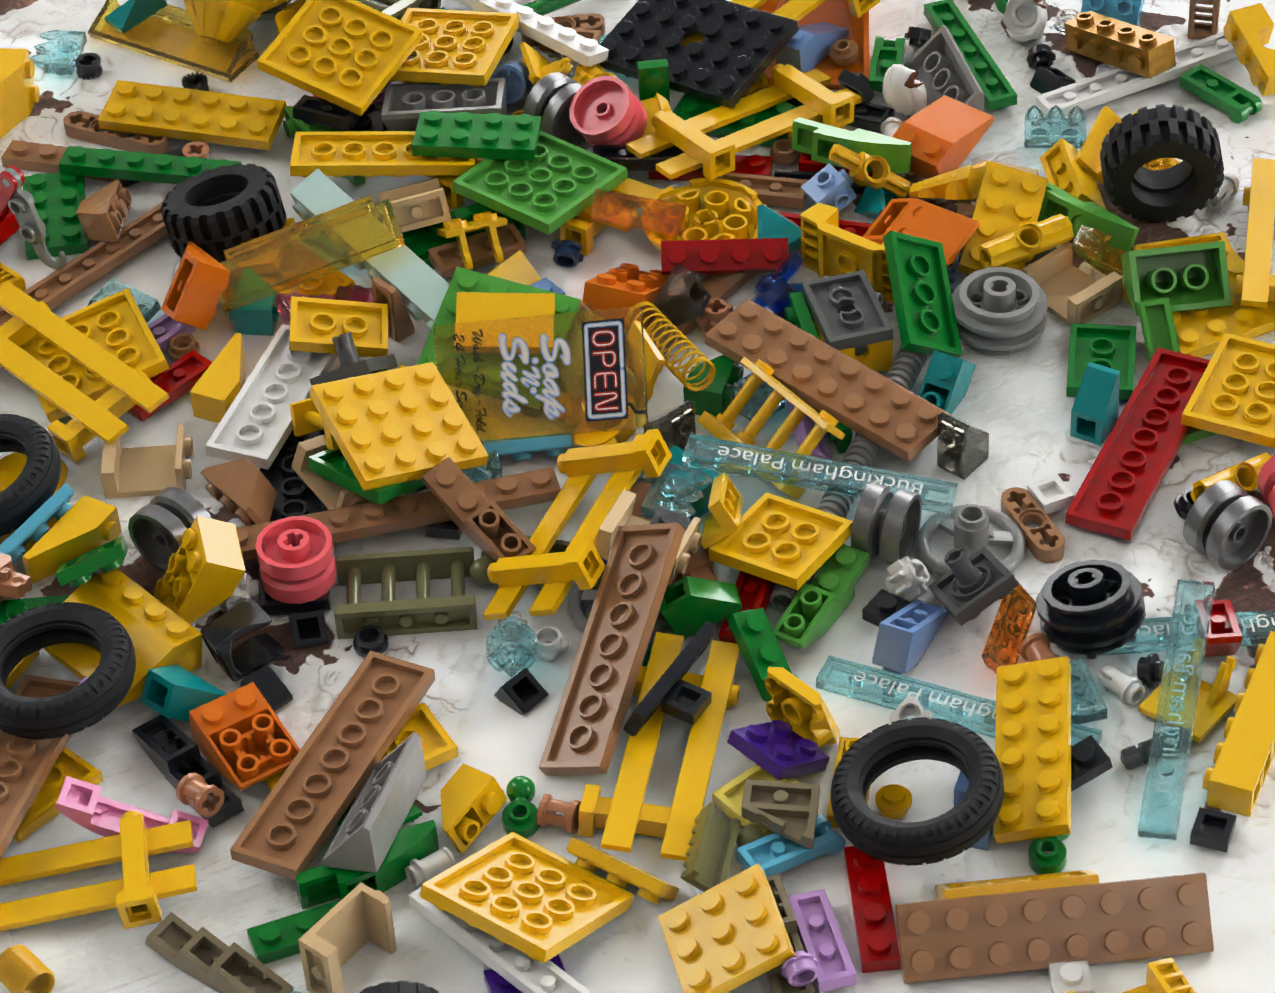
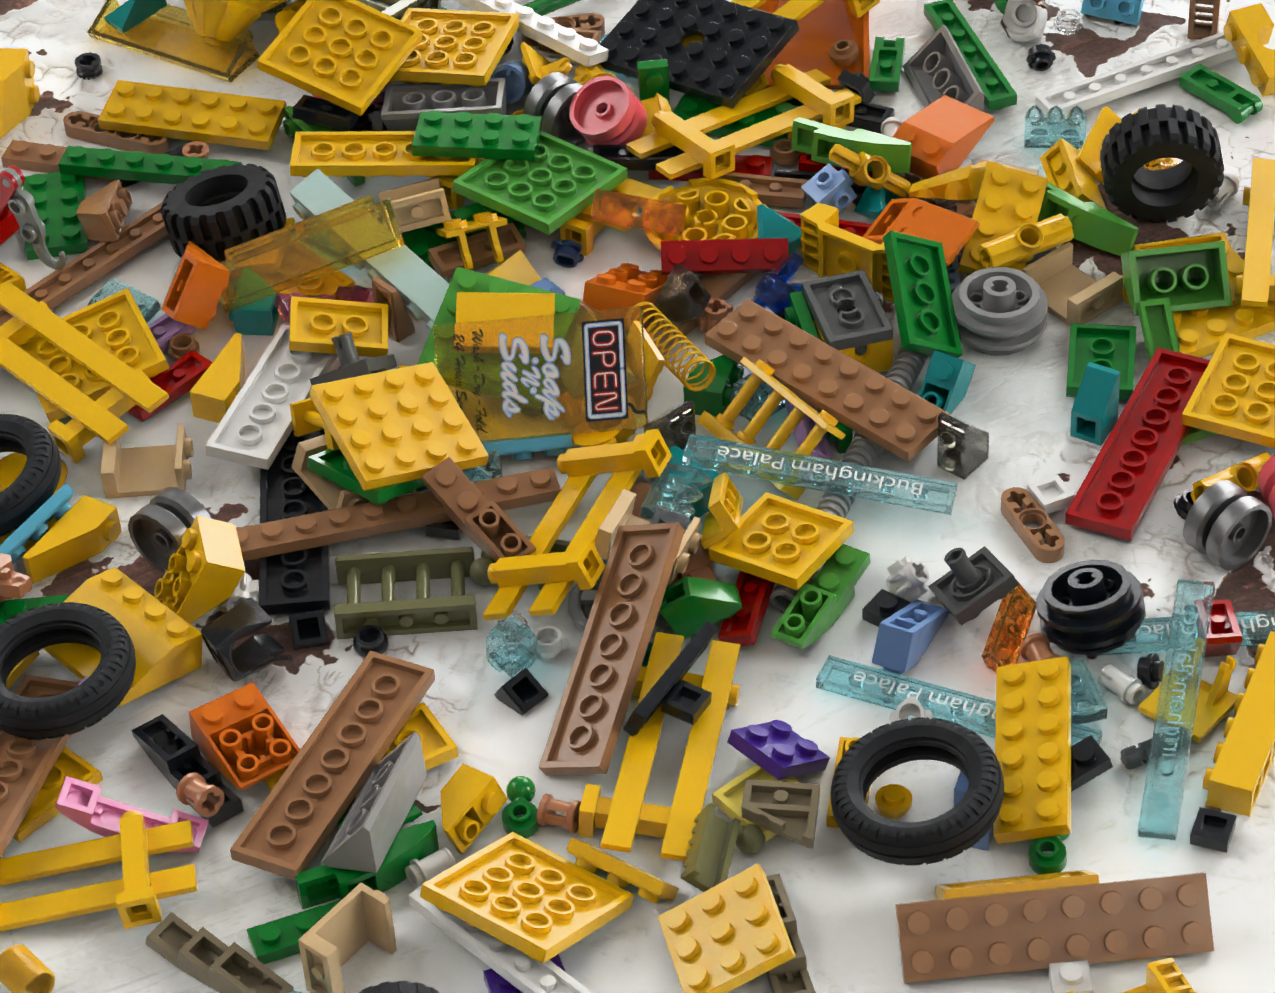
clear light blue plate [29,30,87,75] -> none
green plate [55,536,129,589] -> none
teal slope [140,665,227,722] -> none
black bush [182,72,209,91] -> none
medium nougat slope [200,458,277,526] -> none
black slope [240,665,293,712] -> none
coral wheel [255,516,337,604] -> none
green plate [727,608,798,702] -> none
medium azure plate [736,814,845,876] -> none
yellow slope [765,667,839,748] -> none
medium blue slope [776,22,849,73] -> none
lavender plate [781,951,819,987] -> none
lavender plate [788,889,857,993] -> none
red plate [844,846,901,973] -> none
flat silver wheel [851,482,922,564] -> none
white hair [882,64,927,116] -> none
black plate [904,27,932,48] -> none
light grey piece [916,504,1026,577] -> none
black slope [1030,66,1076,94] -> none
pearl gold brick [1064,11,1176,79] -> none
clear yellow slope [1071,225,1126,276] -> none

